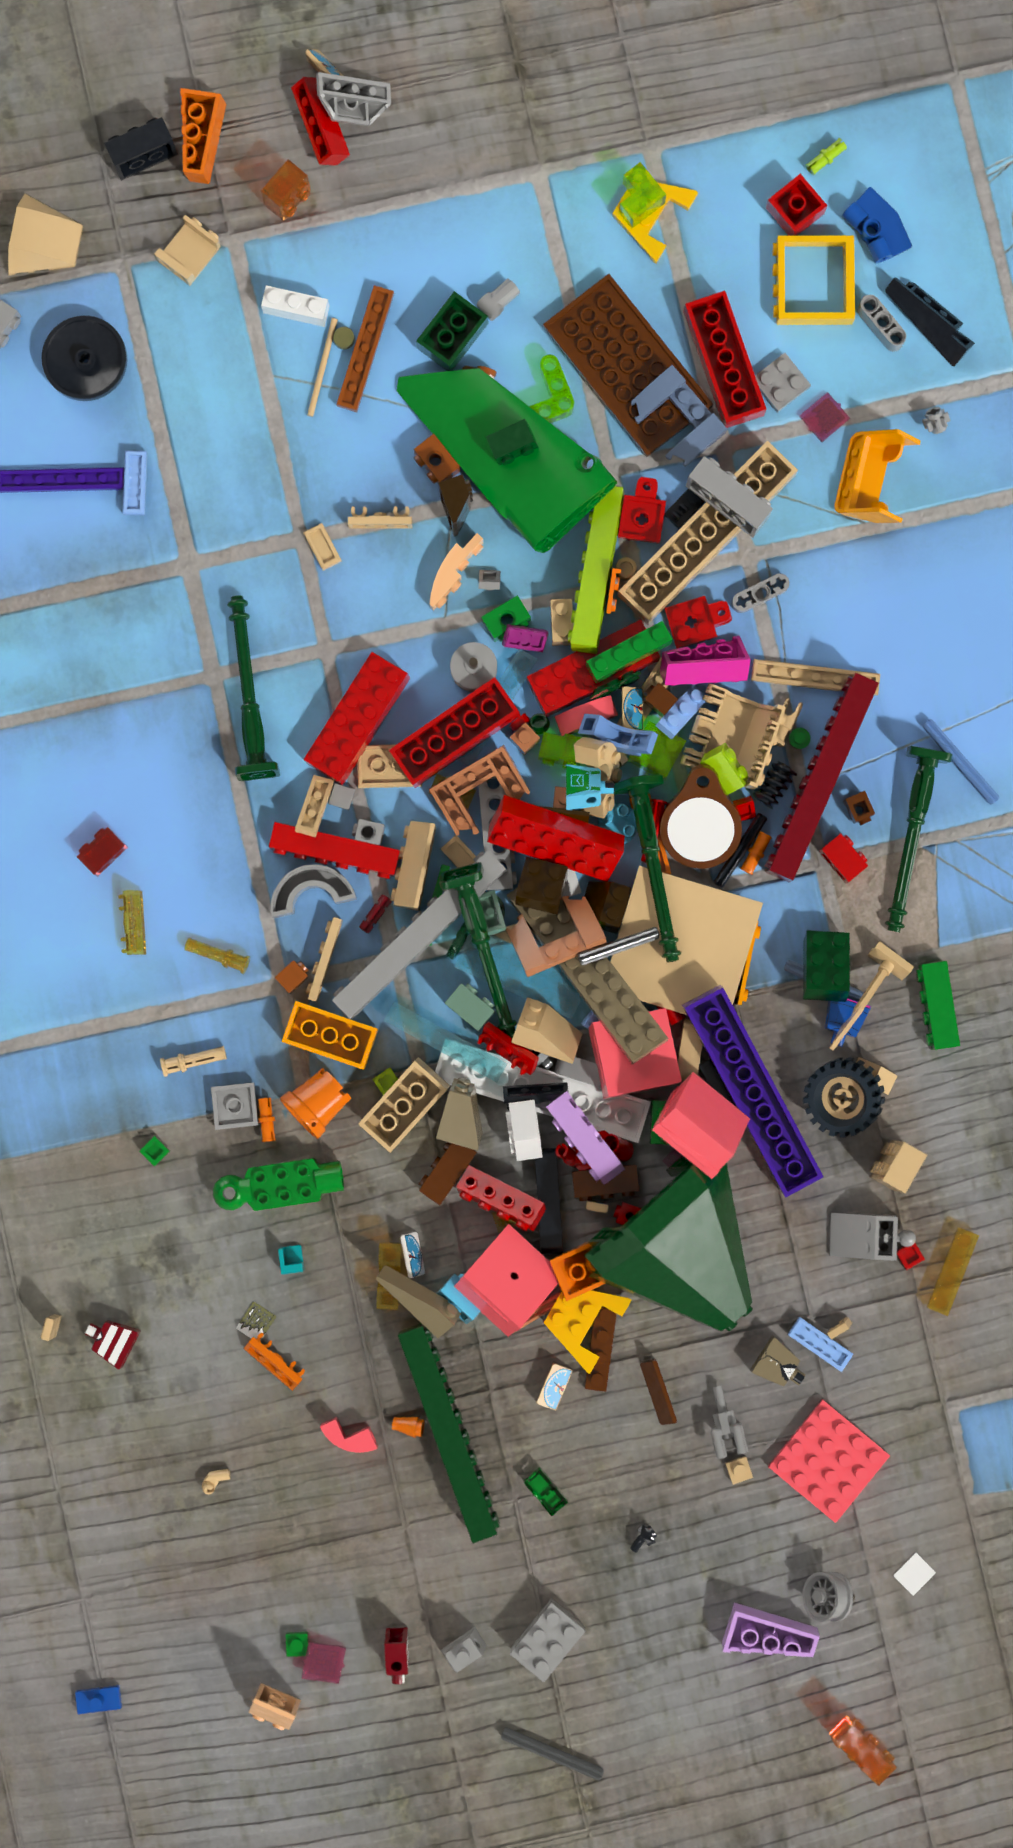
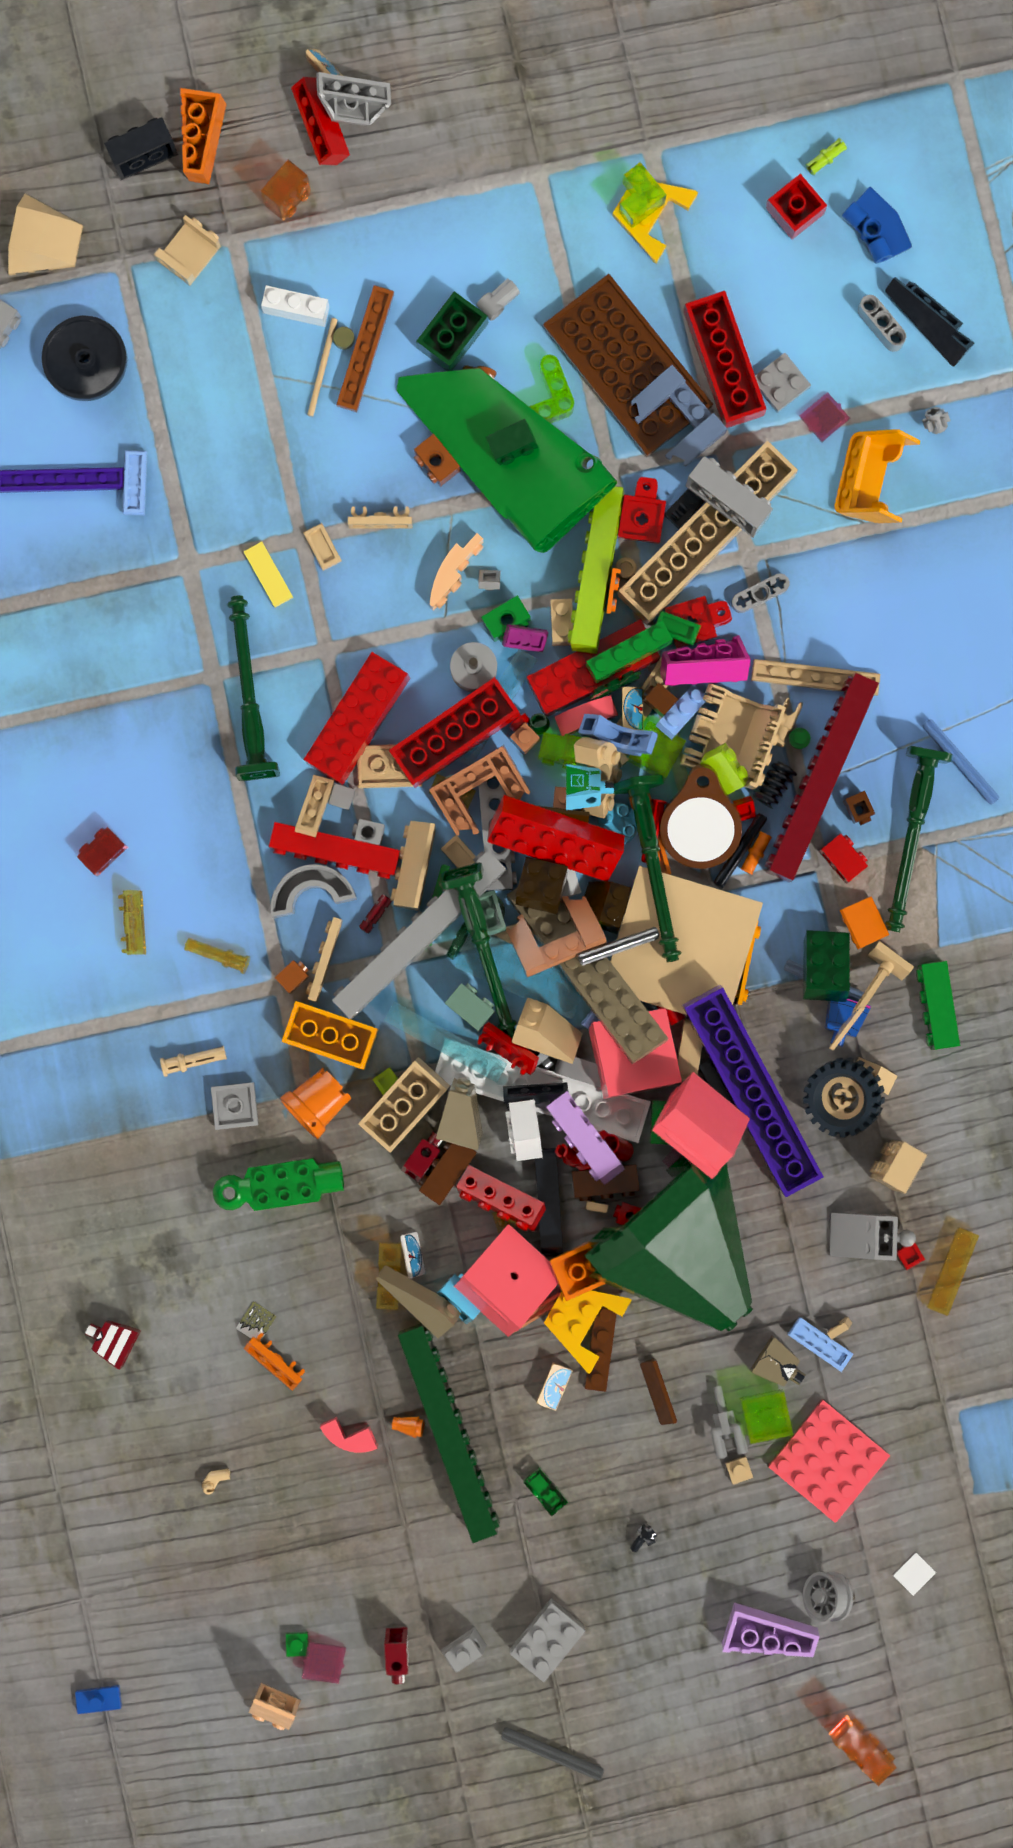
tan tile [41,1314,61,1341] -> none
green plate [139,1136,170,1166] -> none
orange pin [258,1098,276,1142] -> none
teal panel [278,1245,305,1275] -> none
dark brown slope [438,474,473,537] -> none
yellow window [772,235,855,325] -> none
none -> light yellow tile [244,542,293,608]
none -> dark red torso [401,1132,443,1183]
none -> green tile [656,611,701,646]
none -> clear neon green brick [739,1389,793,1444]
none -> orange piece [840,896,889,949]

